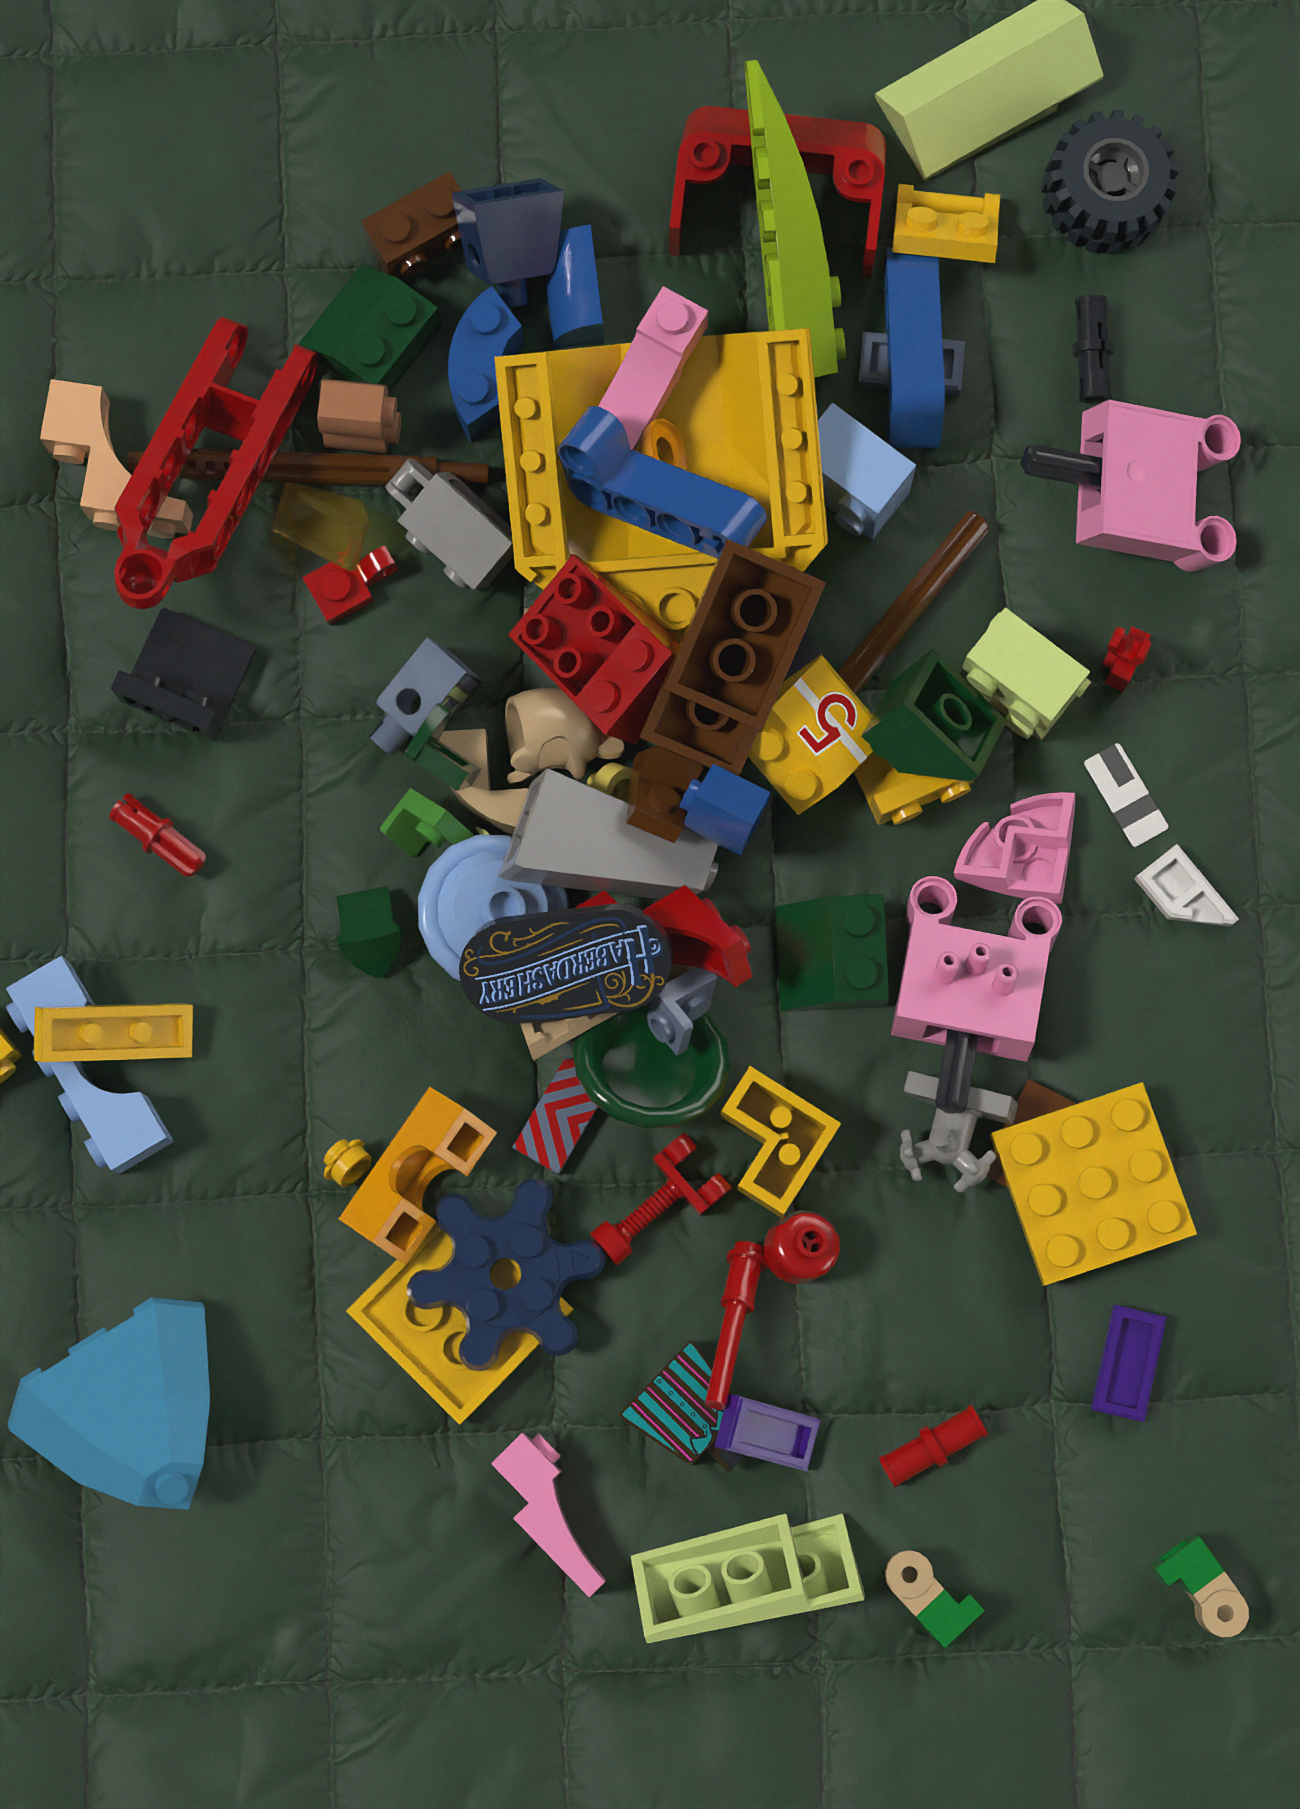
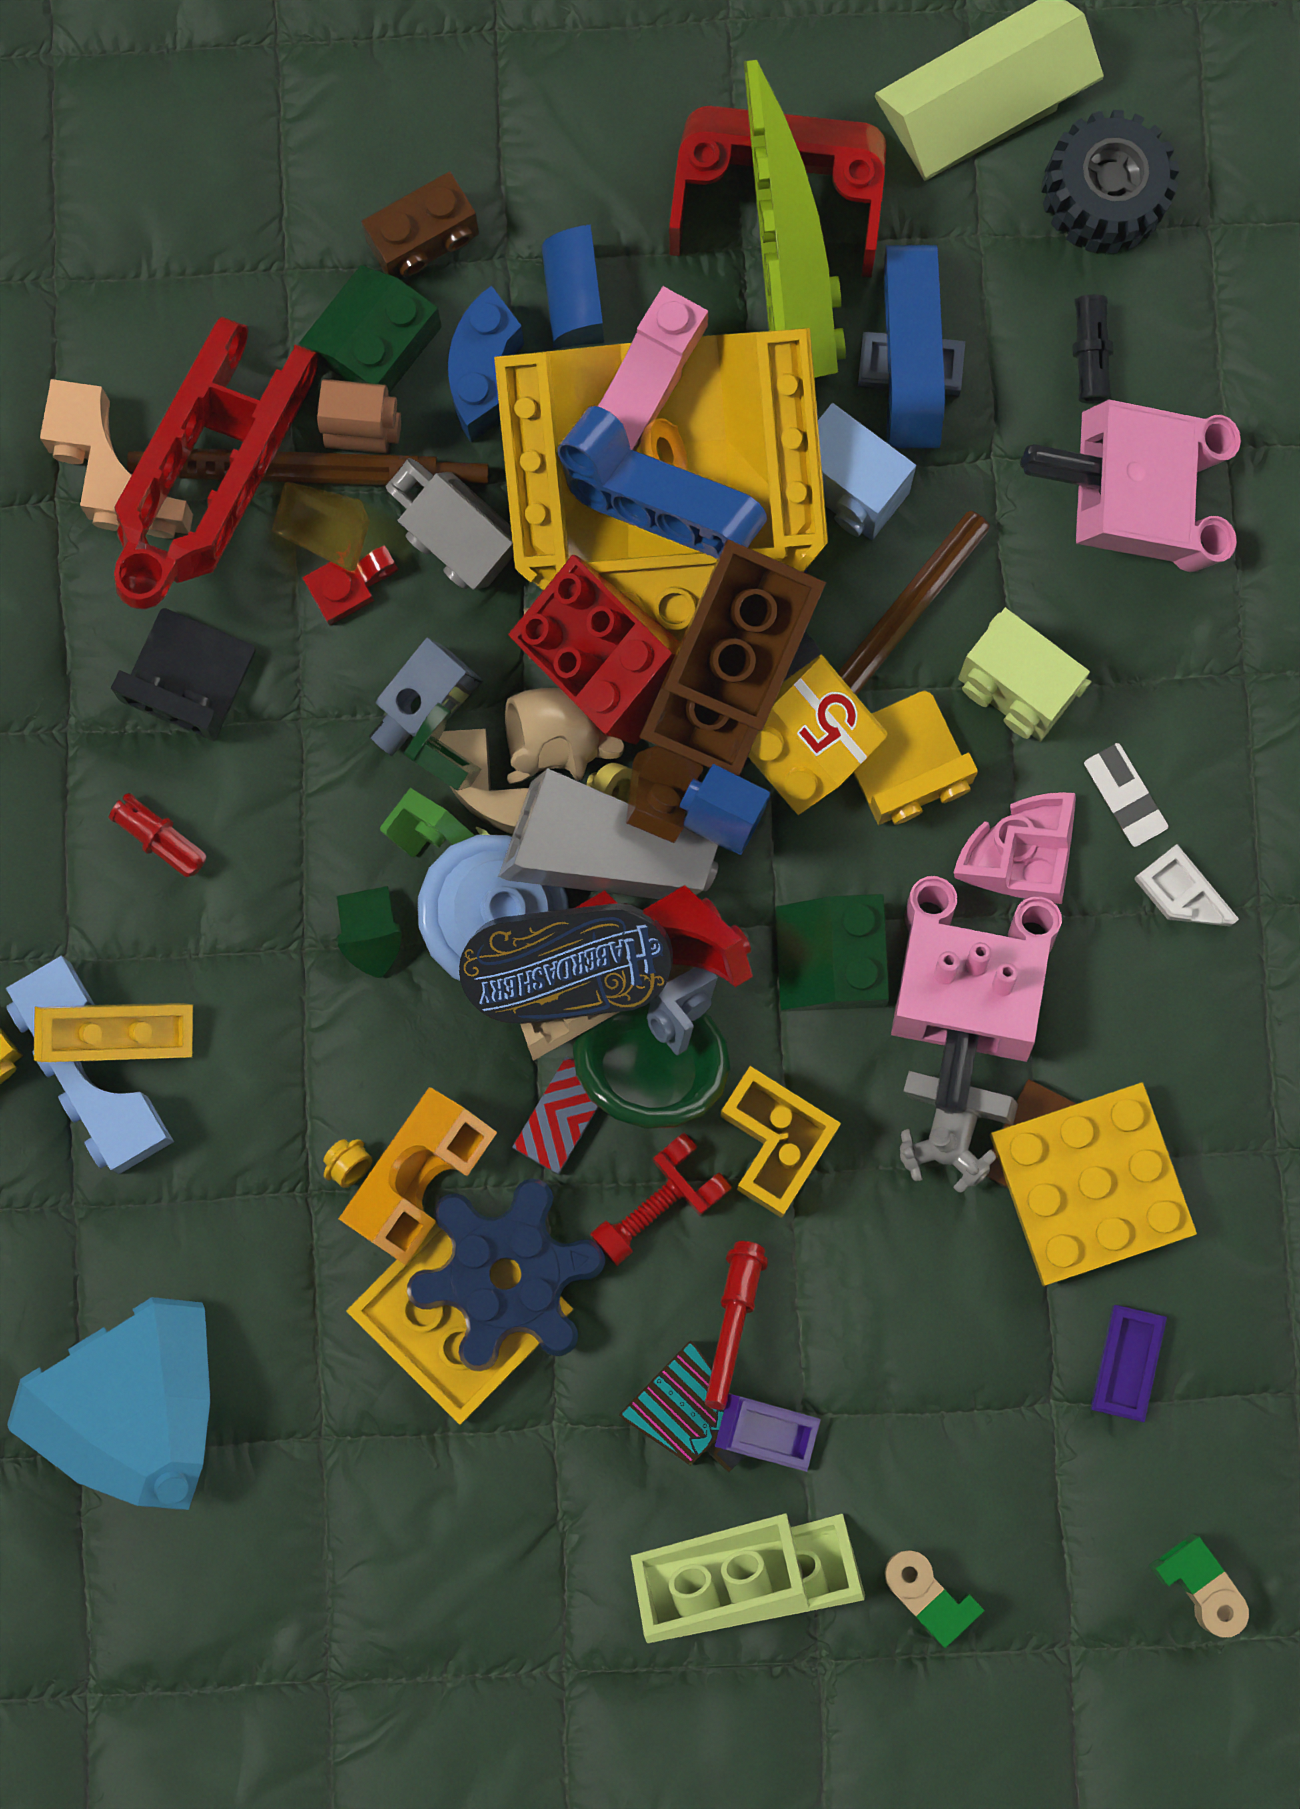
dark blue torso [452,178,564,307] -> none
bright pink slope [491,1433,606,1597] -> none
red head [764,1210,840,1284] -> none
dark green slope [861,648,1007,782] -> none
red pin [878,1405,989,1488] -> none
yellow plate [892,184,1000,263] -> none
red plate [1102,626,1152,692] -> none

